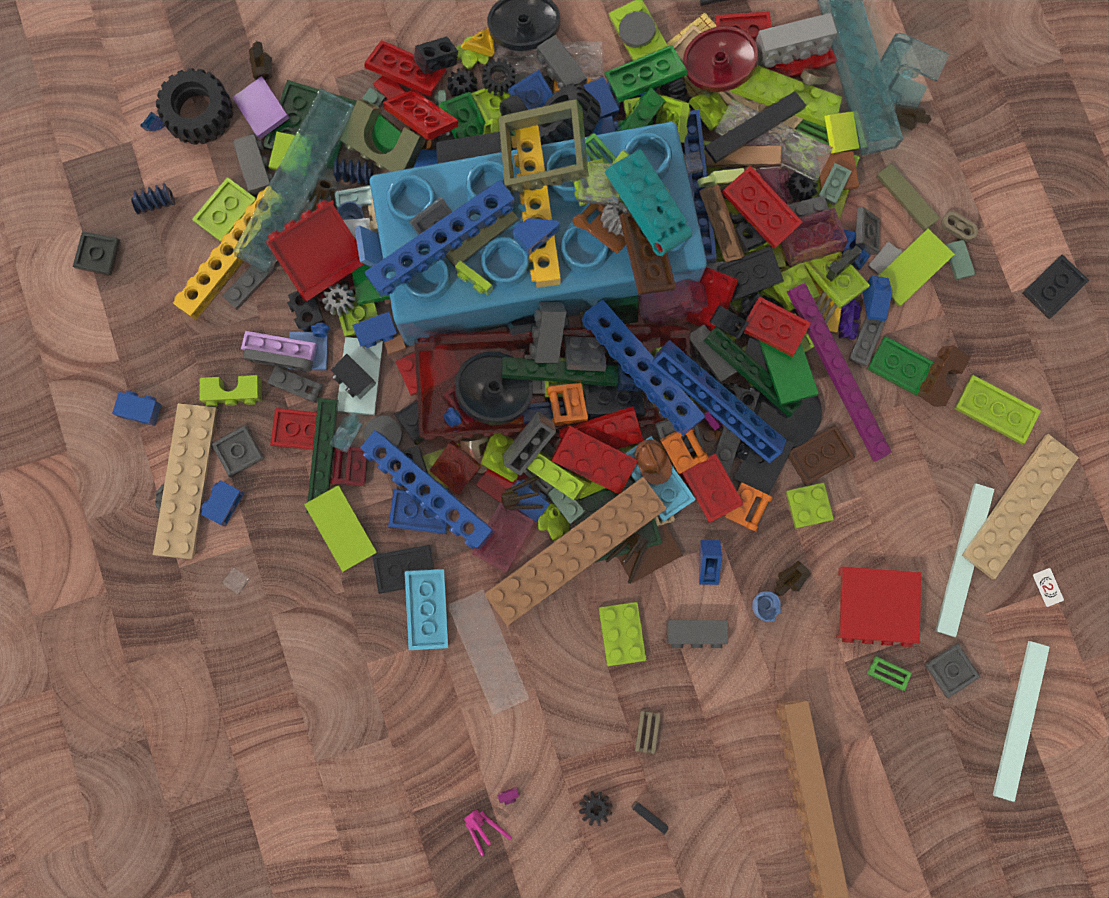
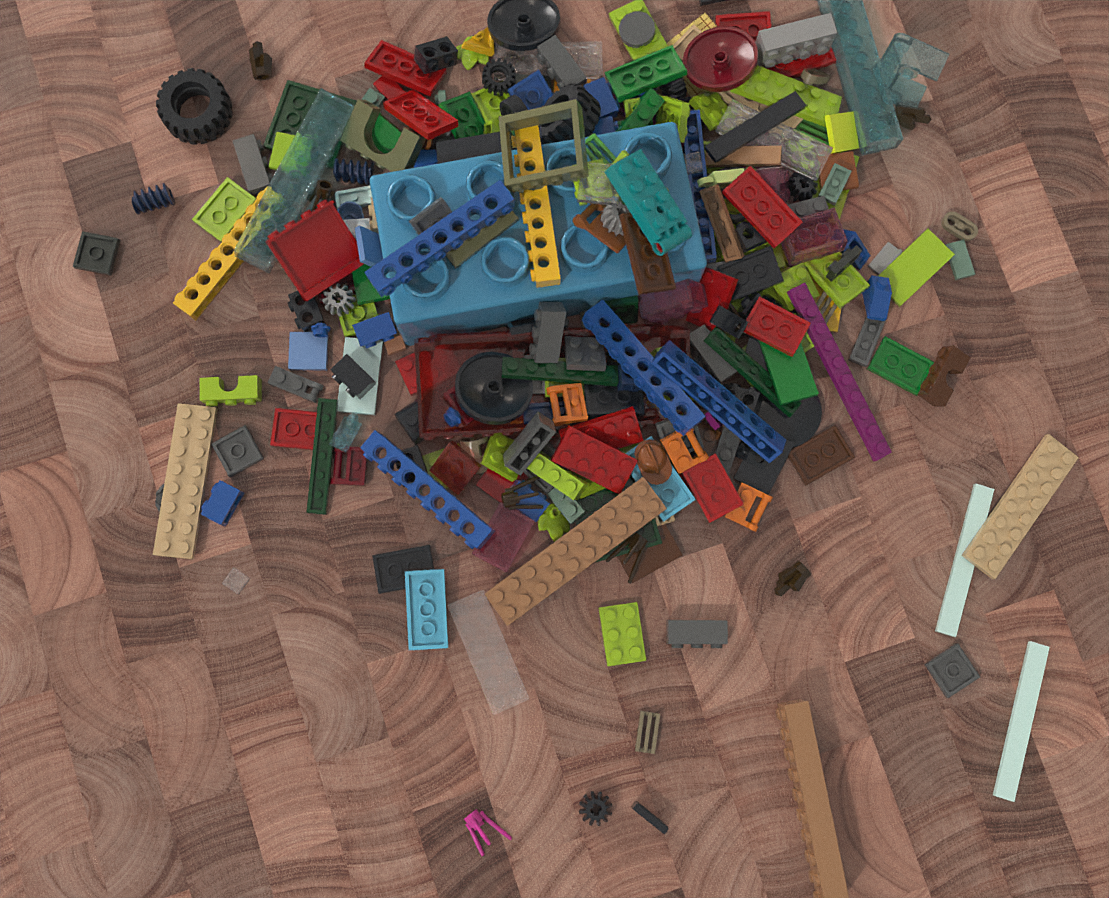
blue brick [112,391,162,426] -> none
clear blue tile [140,112,165,131] -> none
dark grey plate [222,256,276,310] -> none
medium lavender tile [232,76,290,139] -> none
lavender tile [241,331,318,363] -> none
dark grey beam [243,349,313,372] -> none
lime tile [304,485,377,572] -> none
dark grey tile [364,415,402,454] -> none
blue tile [388,489,448,534] -> none
black gear [447,68,478,97] -> none
lime plate [455,261,493,296] -> none
magenta plate [497,787,519,805] -> none
blue slope [512,218,560,256] -> none
blue slope [699,540,722,585] -> none
medium blue hair [752,591,781,622] -> none
lime plate [786,483,834,529] -> none
red panel [836,567,921,647] -> none
dark purple hinge [839,299,861,340] -> none
dark grey tile [856,207,880,255] -> none
bright green tile [867,656,912,691] -> none
olive tile [876,163,940,231] -> none
lime plate [954,375,1041,445] -> none
black tile [1022,254,1089,319] -> none
white sticker [1033,568,1064,607] -> none

